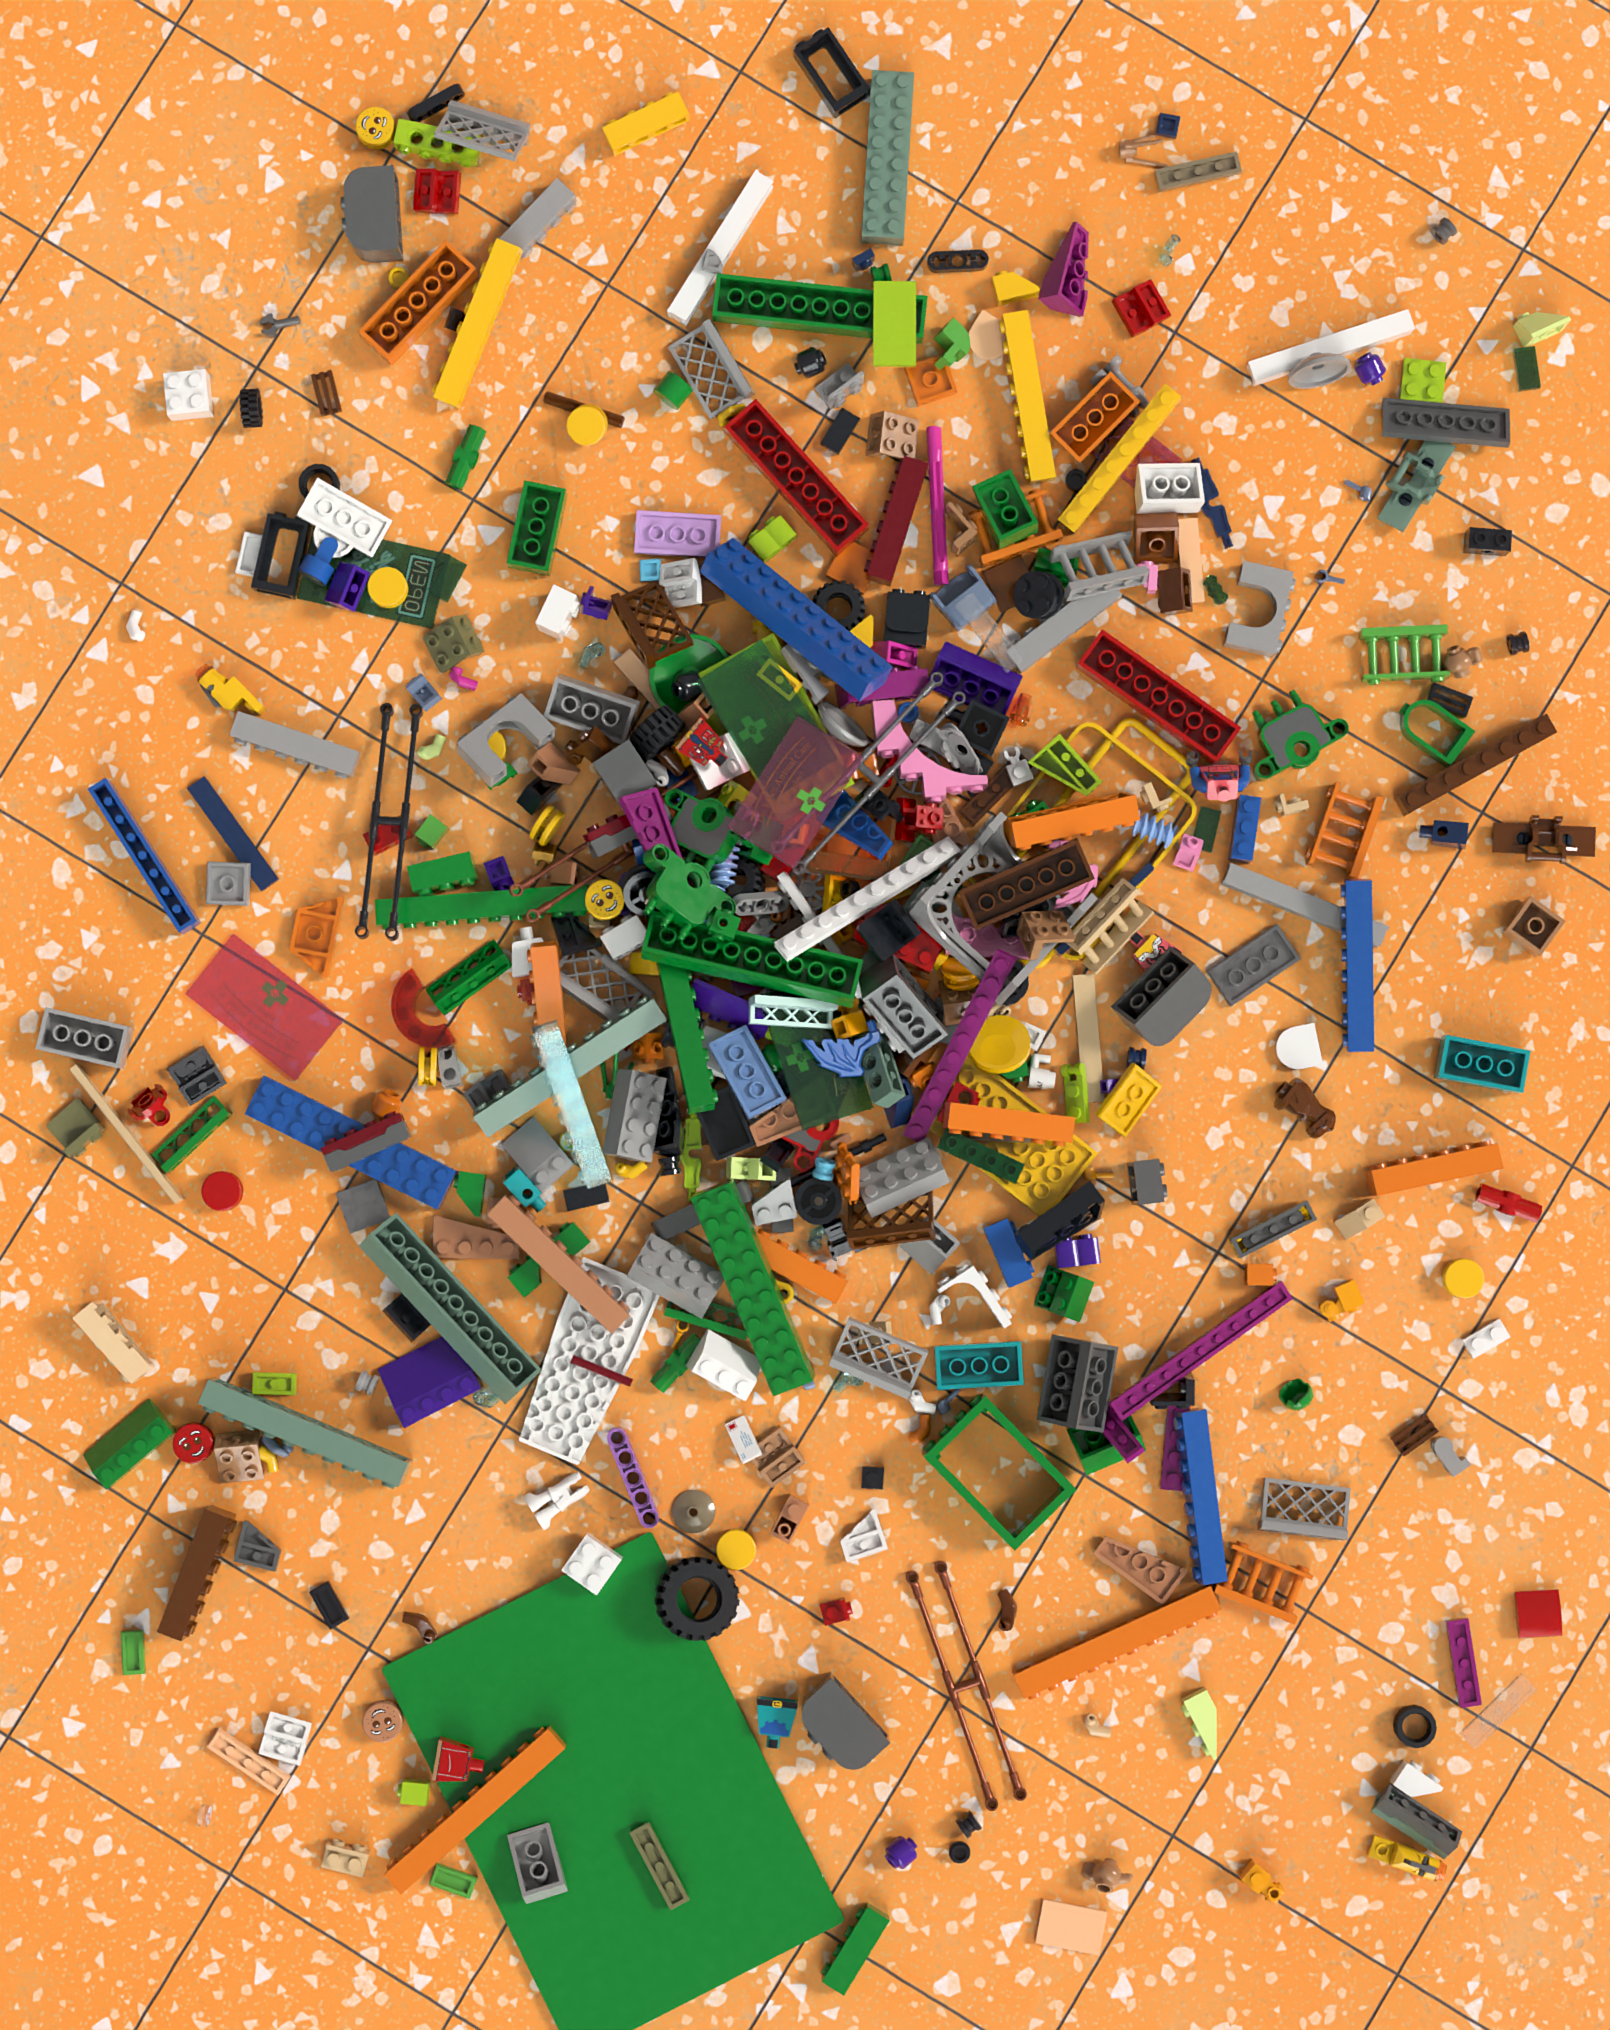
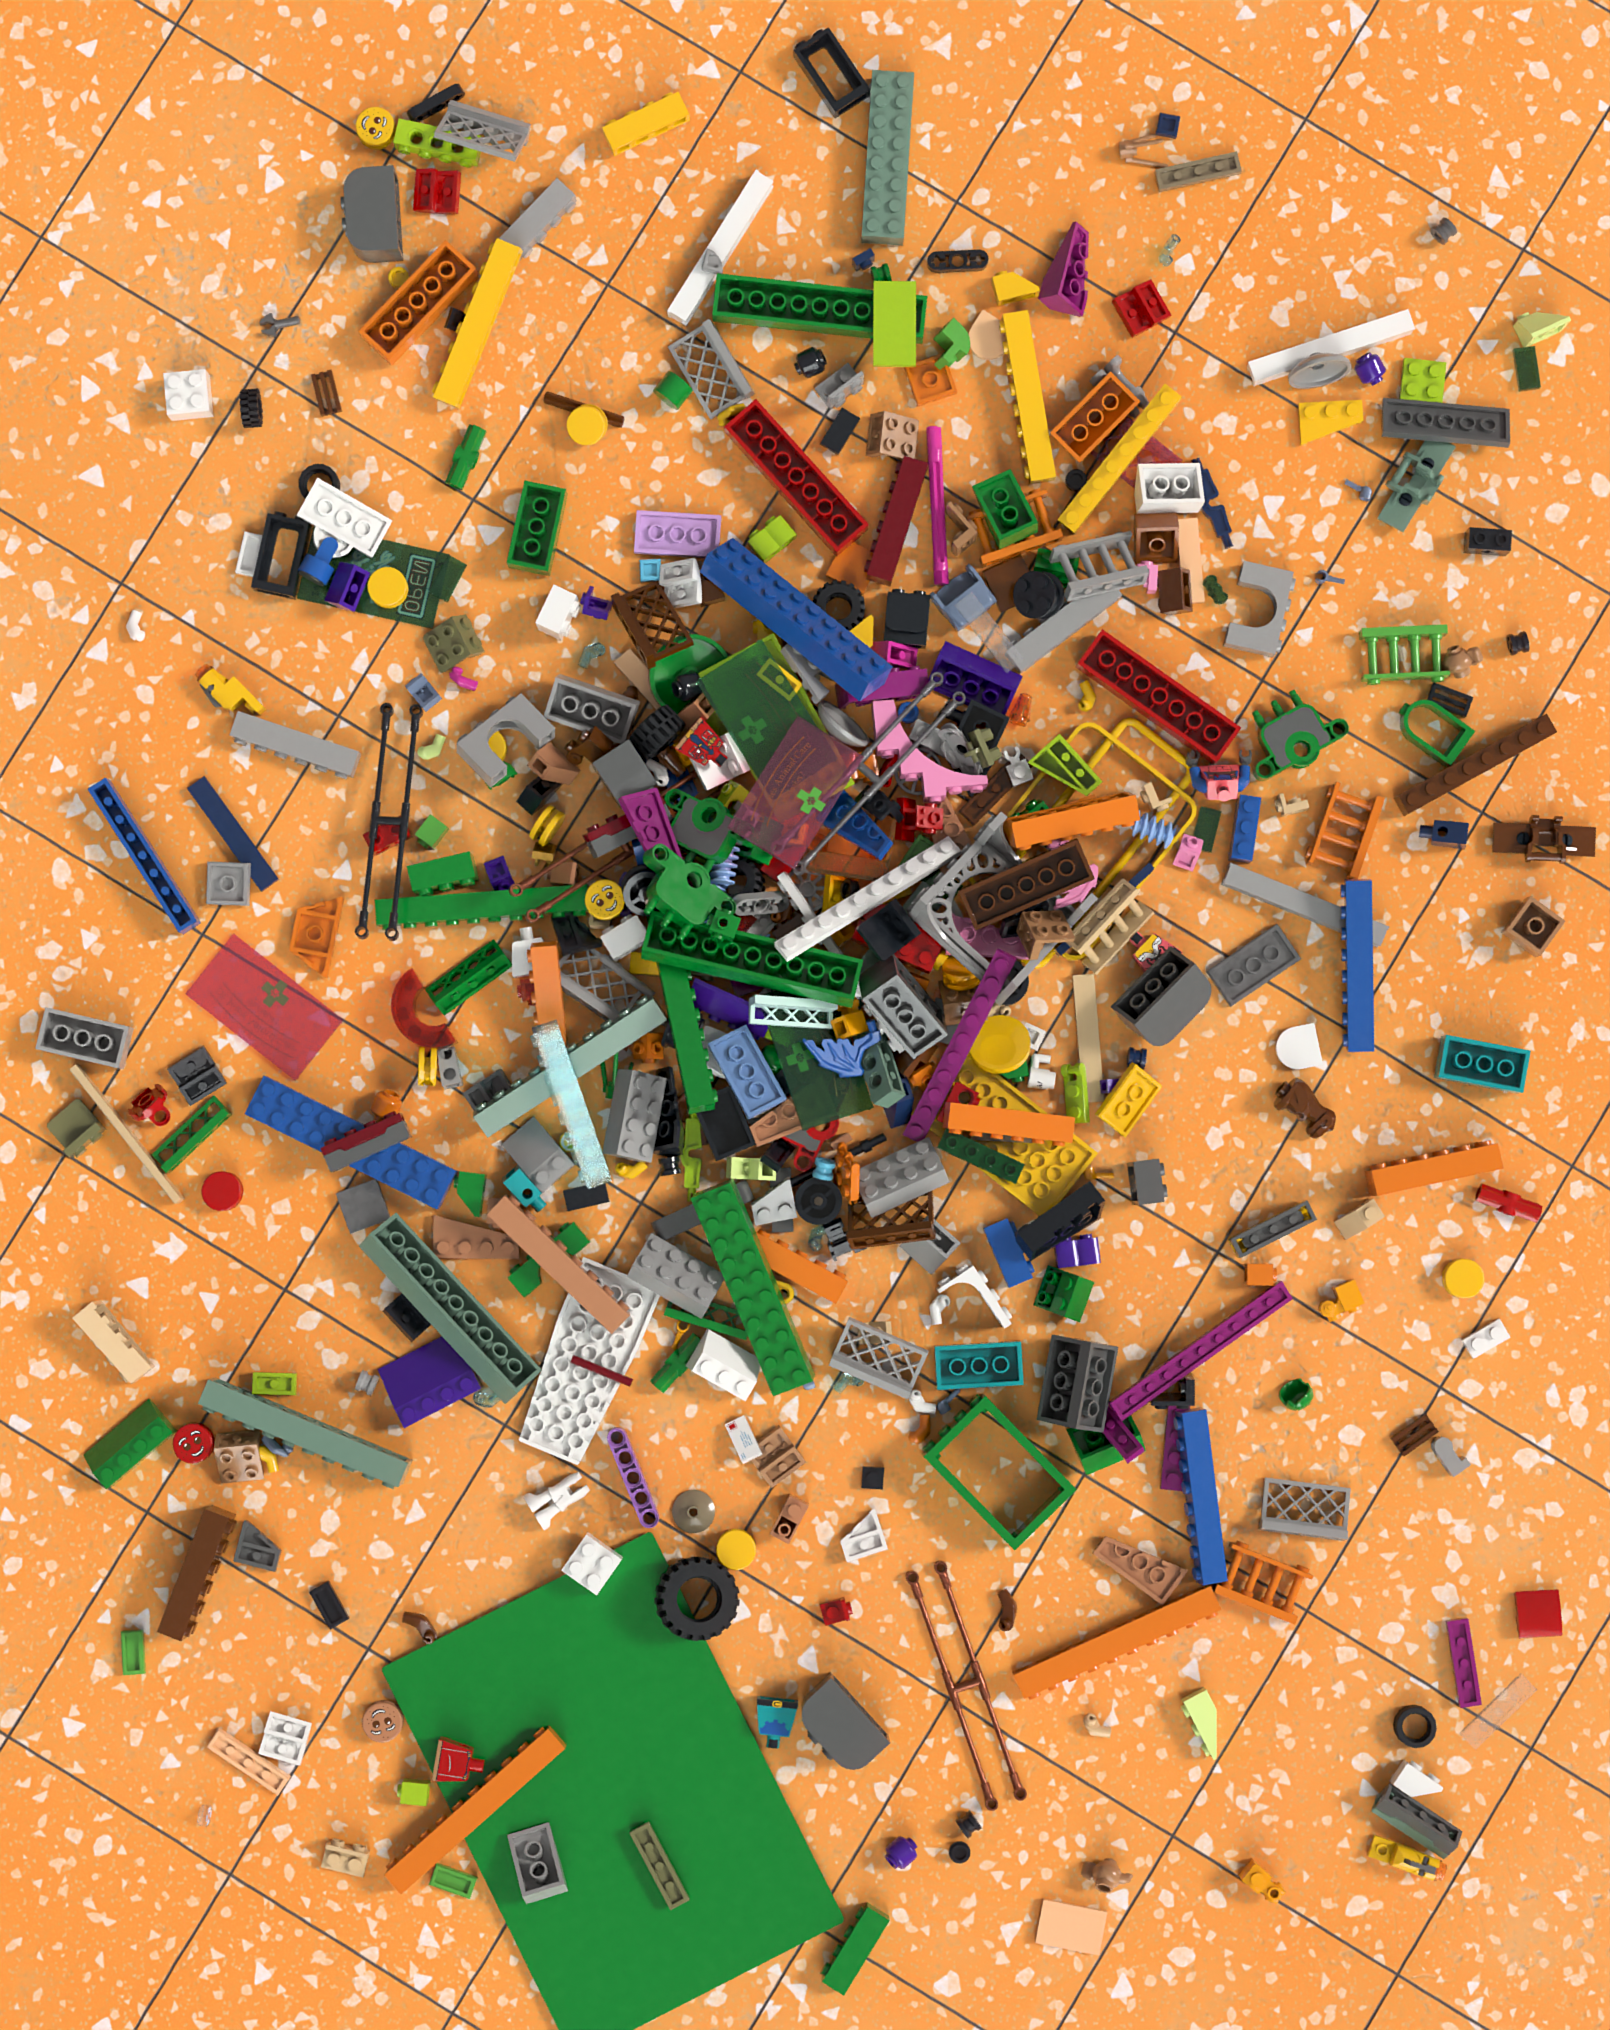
none -> olive hips [963,728,1002,769]
none -> yellow arm [1078,680,1096,712]
none -> yellow wing [1298,400,1363,446]

